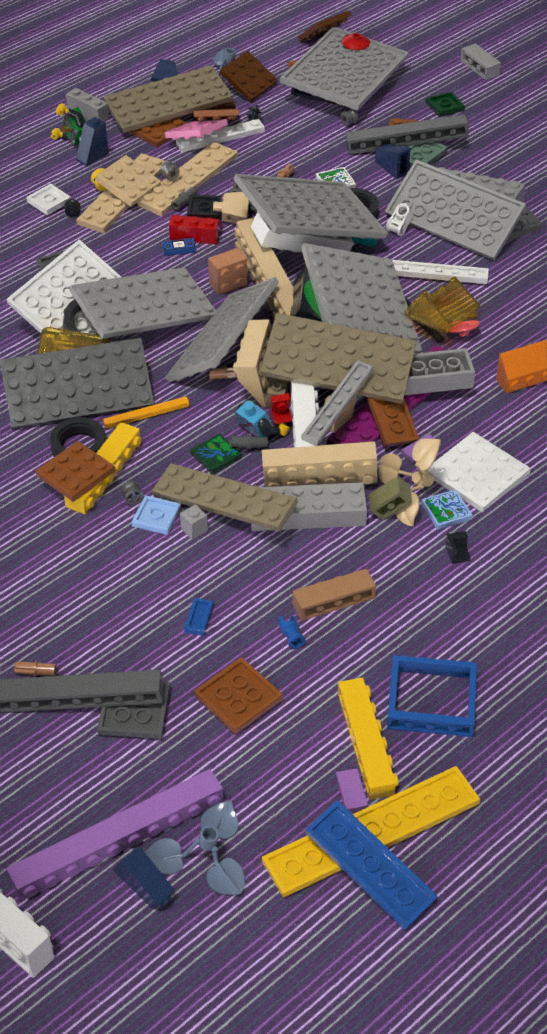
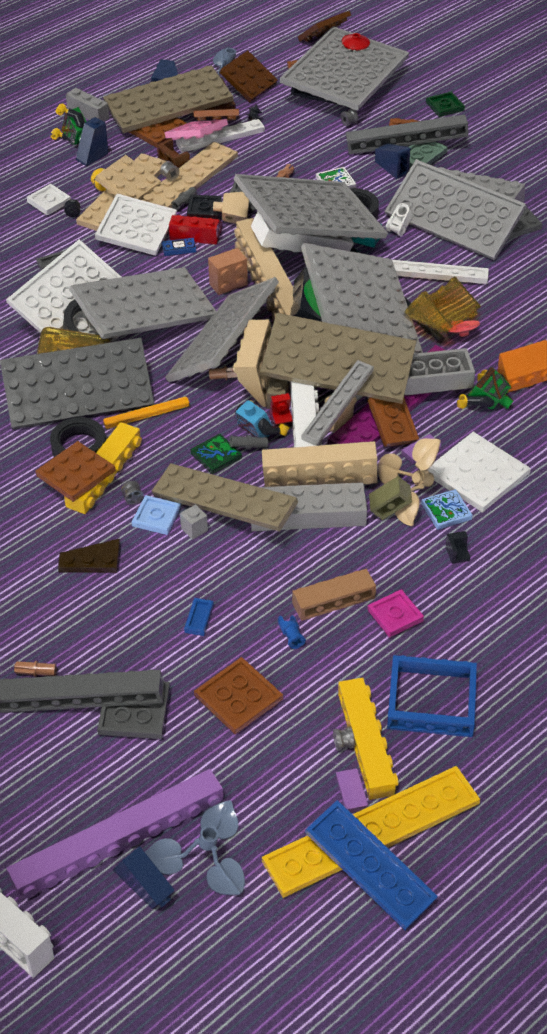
light grey brick [461,43,501,80] -> none
none -> dark brown wing [58,538,120,573]
none -> white plate [95,194,177,256]
none -> reddish brown panel [157,139,190,168]
none -> flat silver wheel [333,726,355,751]
none -> dark pink plate [367,589,424,638]
none -> torso [457,366,513,410]

